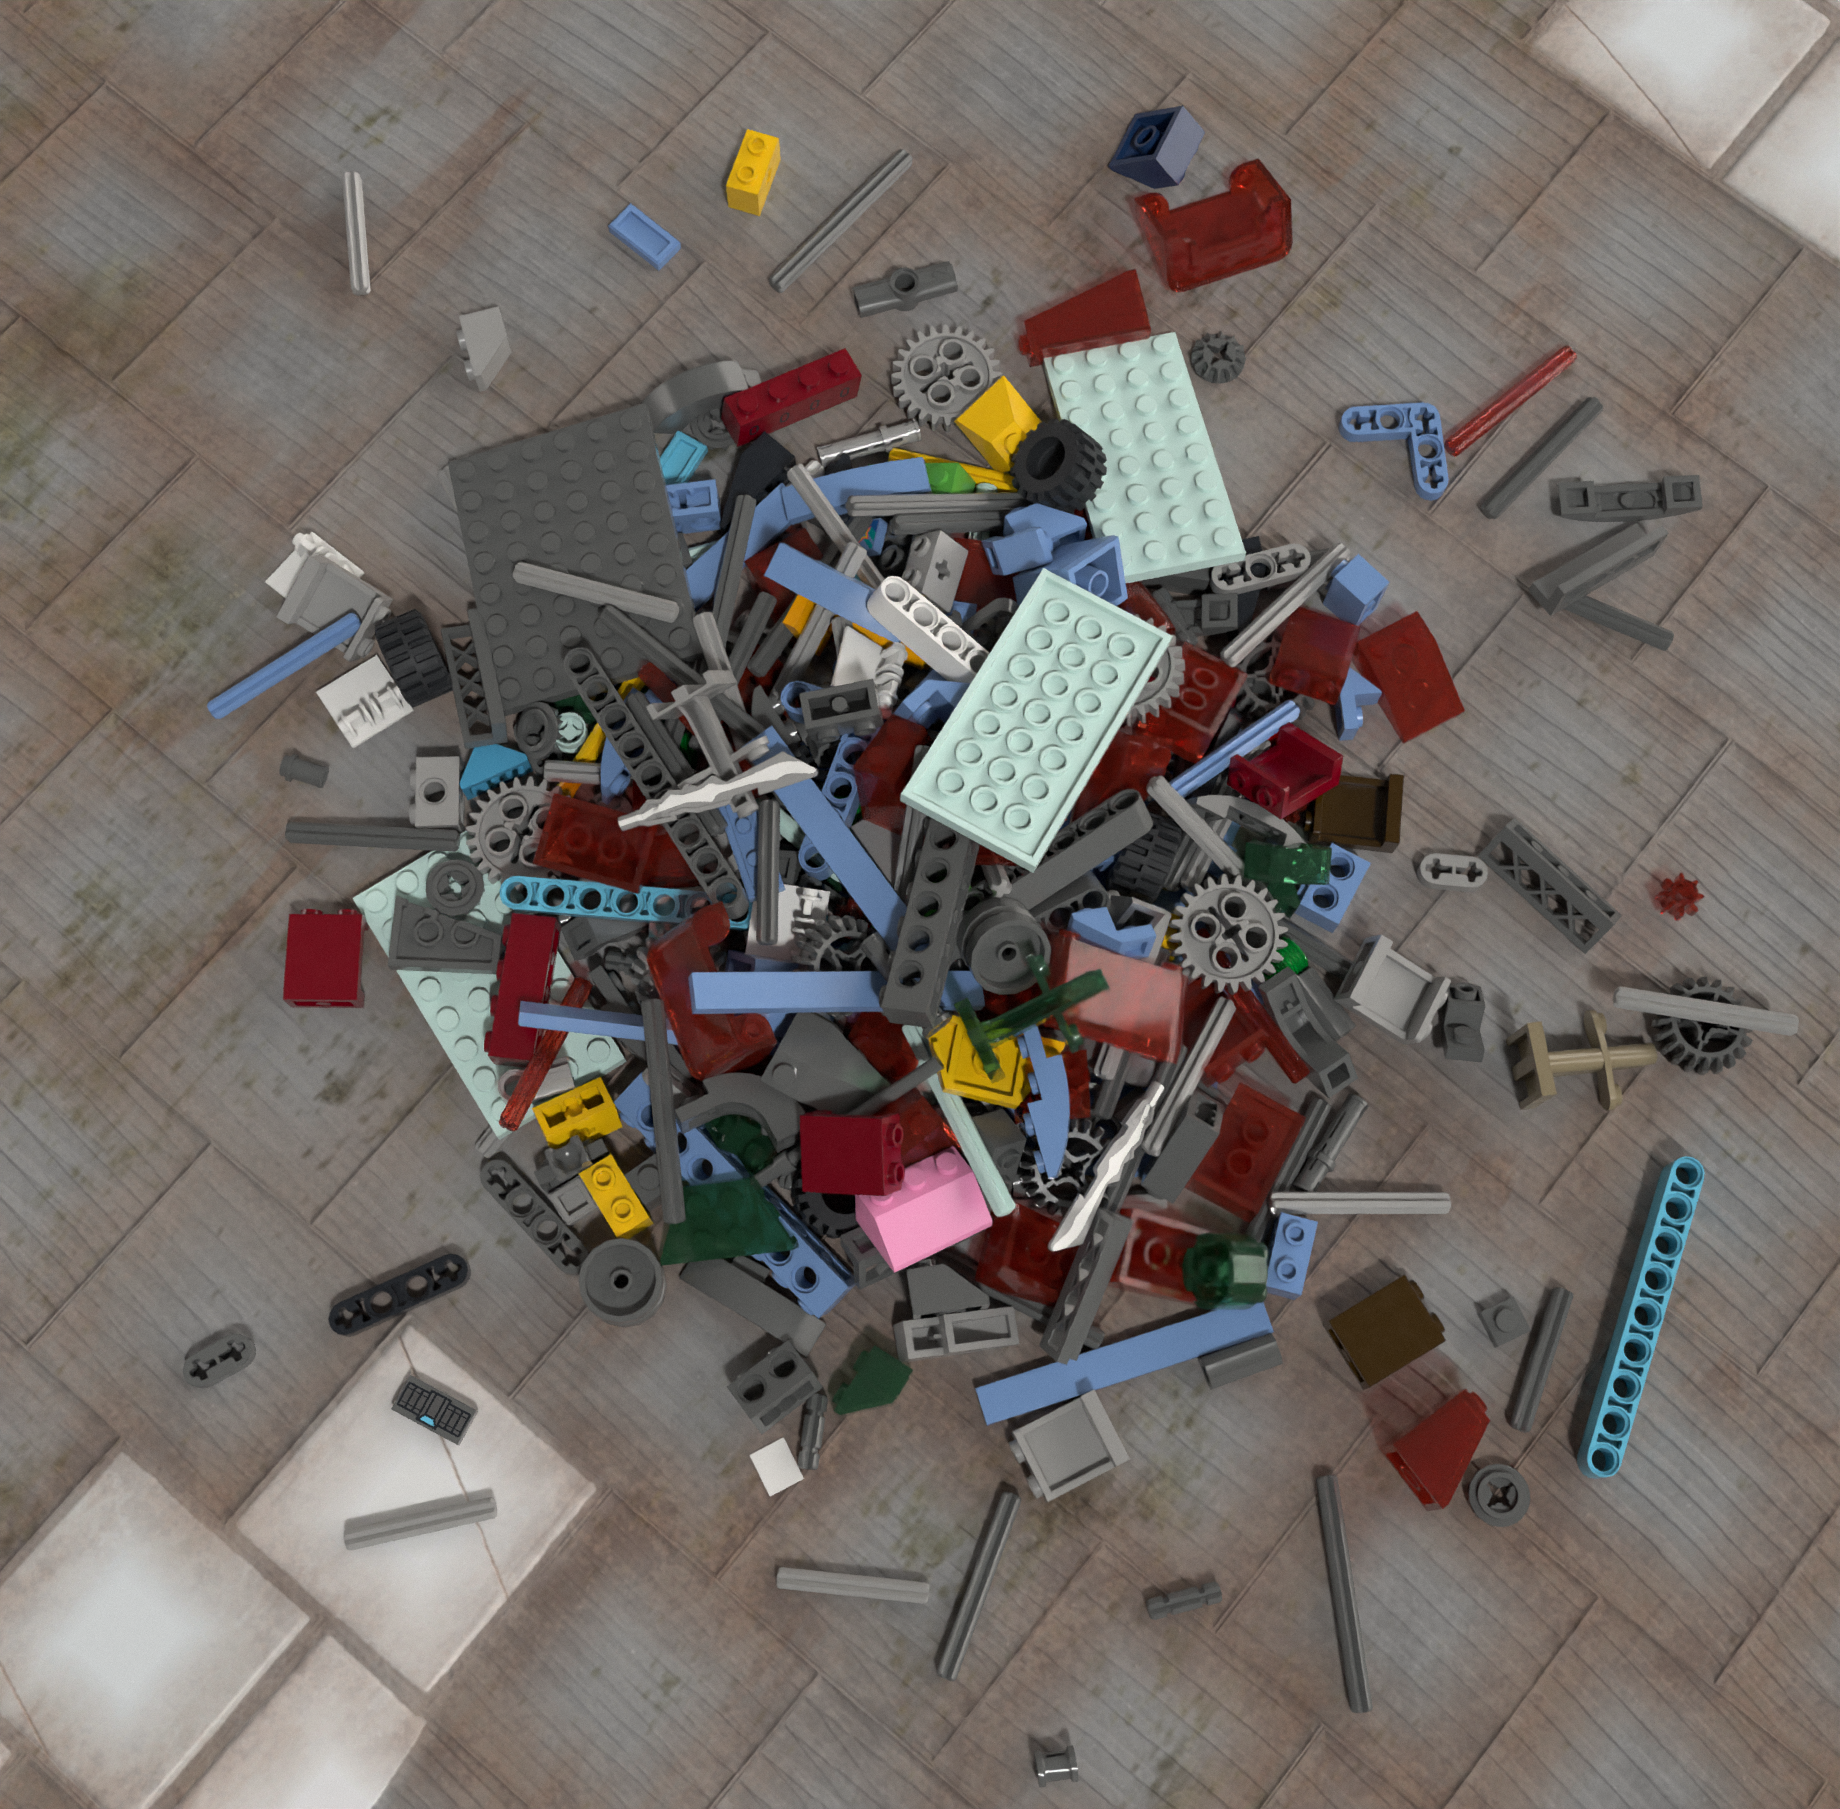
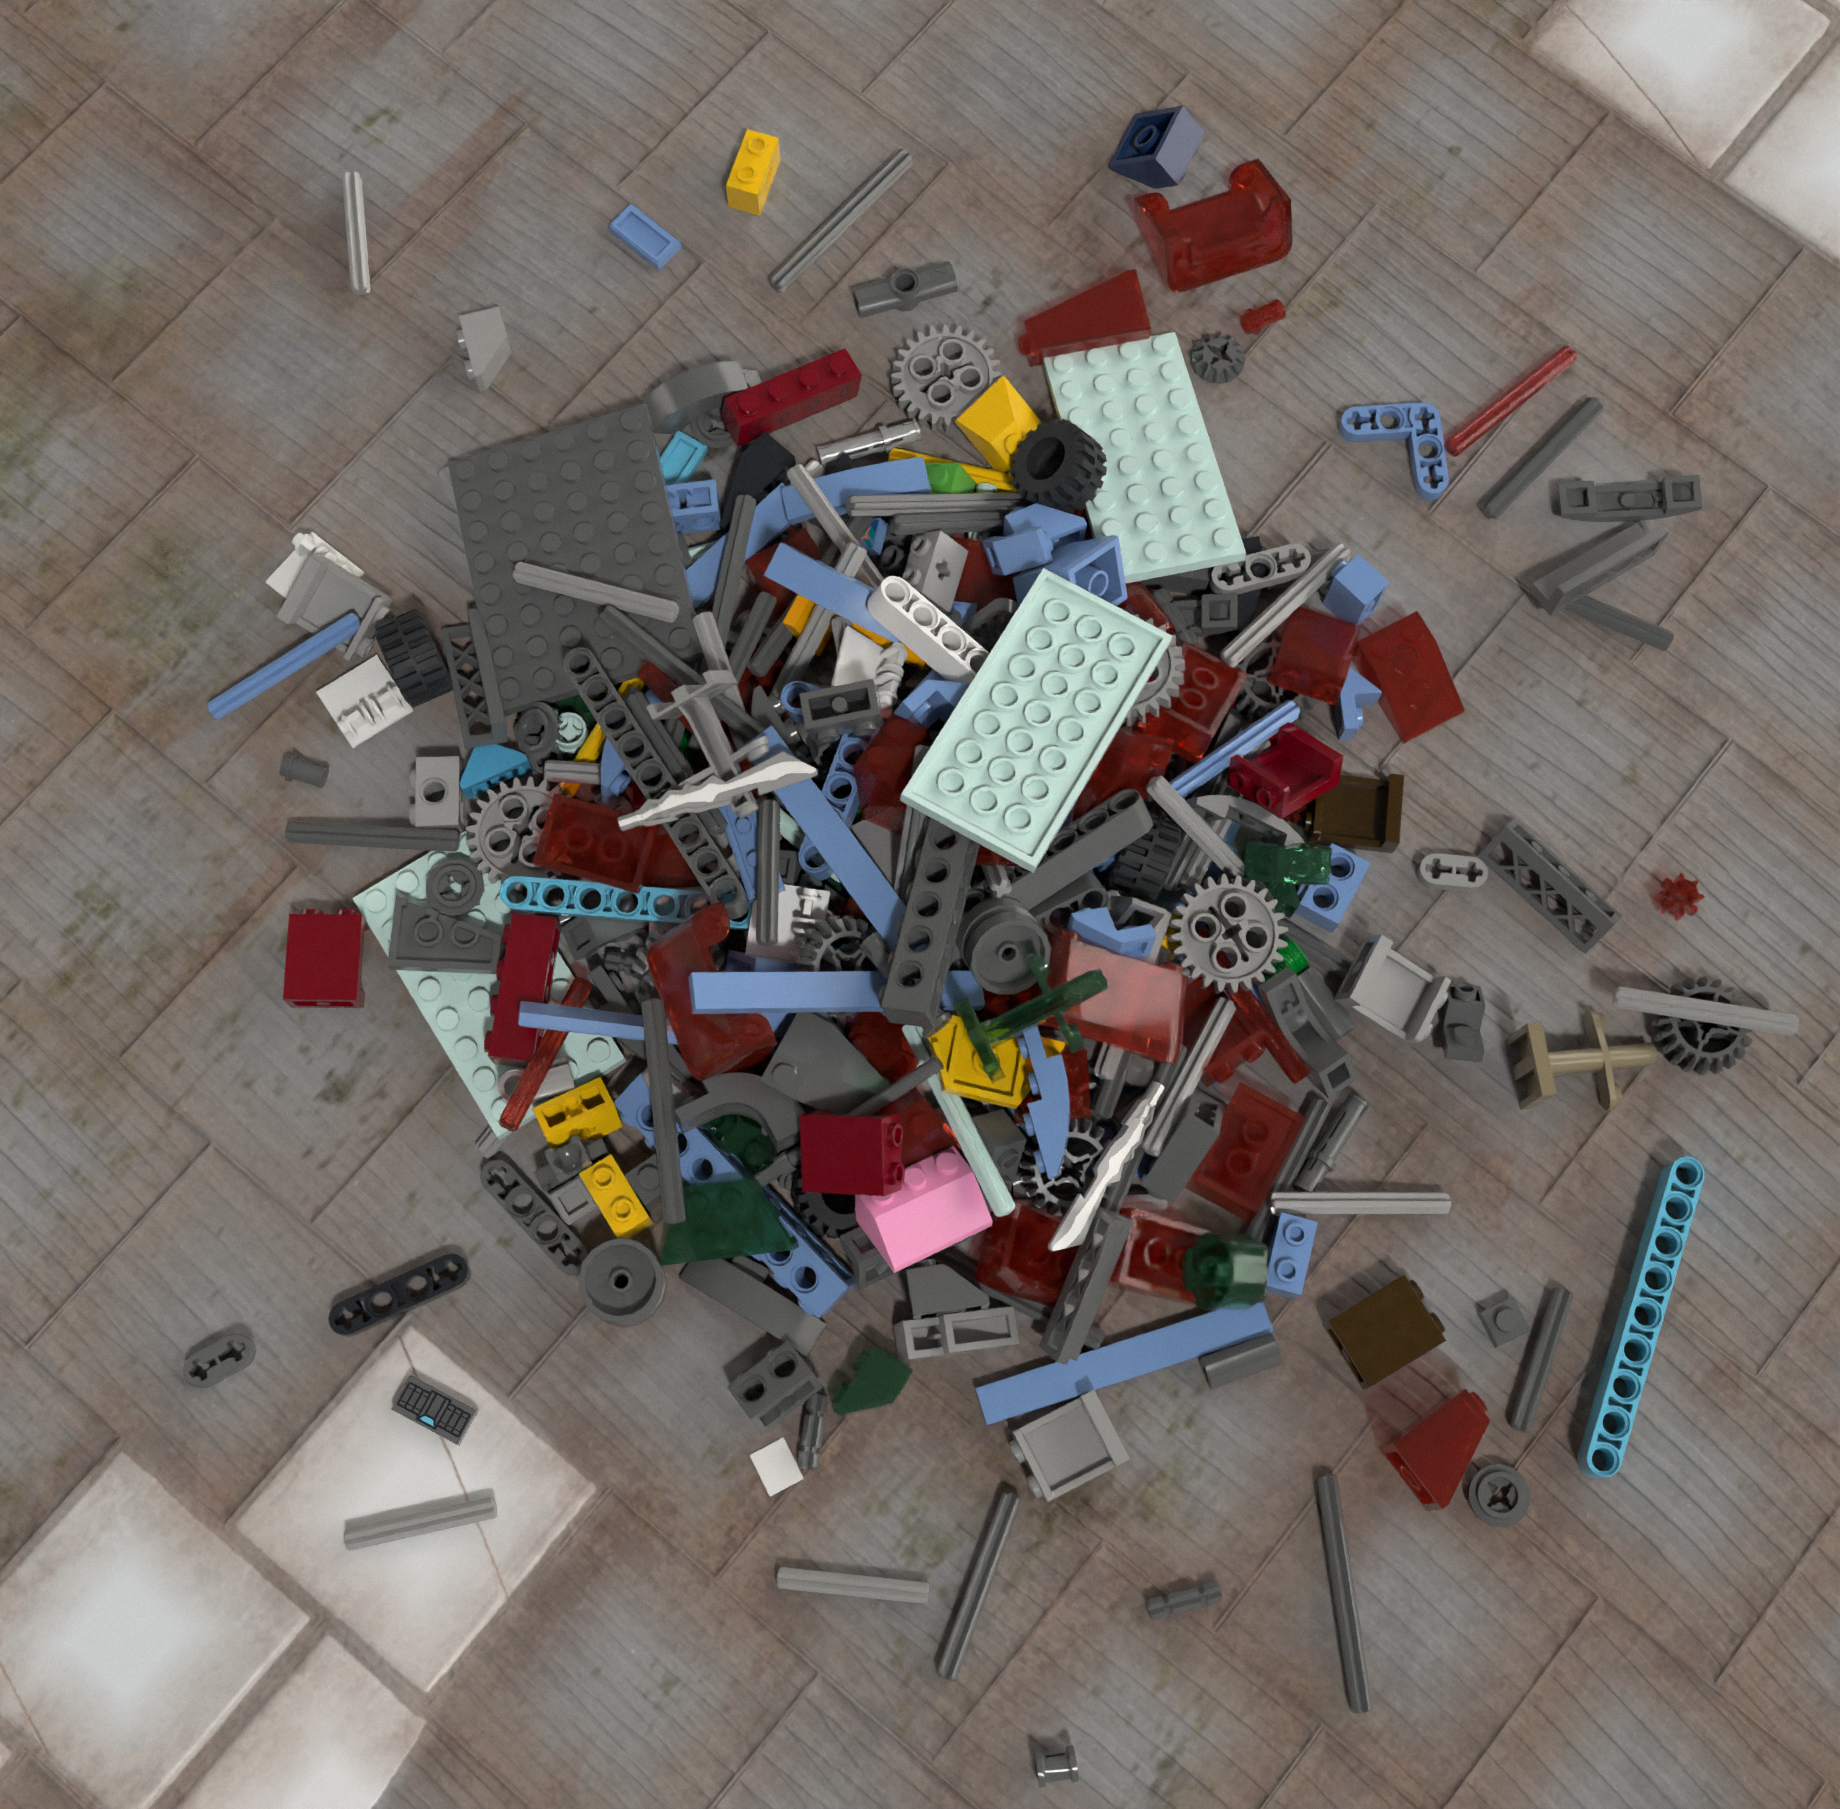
none -> clear red pin [1240,299,1286,335]

